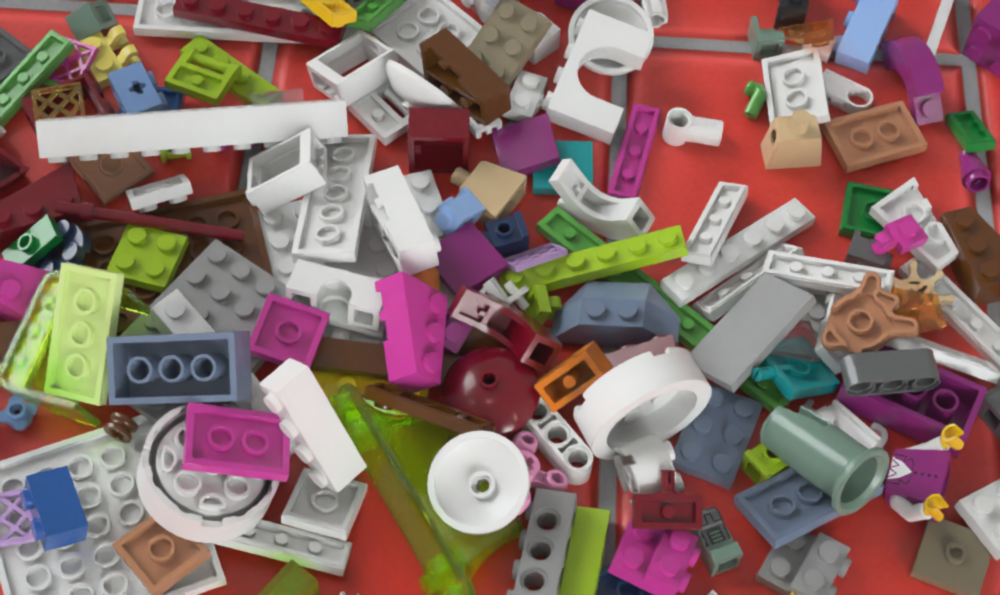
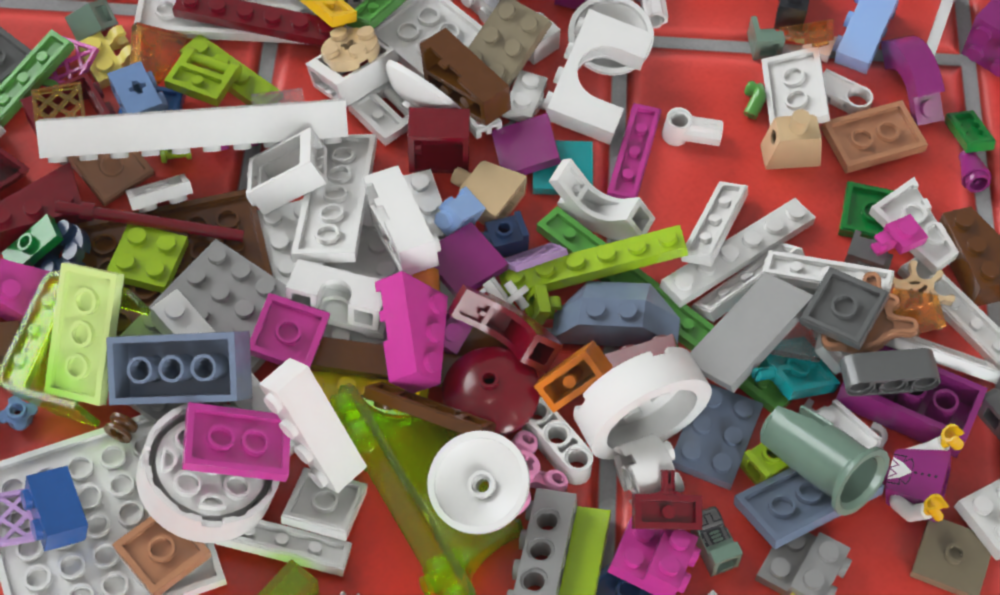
none -> clear orange wing [130,22,187,85]
none -> tan plate [321,26,380,72]
none -> dark grey plate [799,267,890,350]

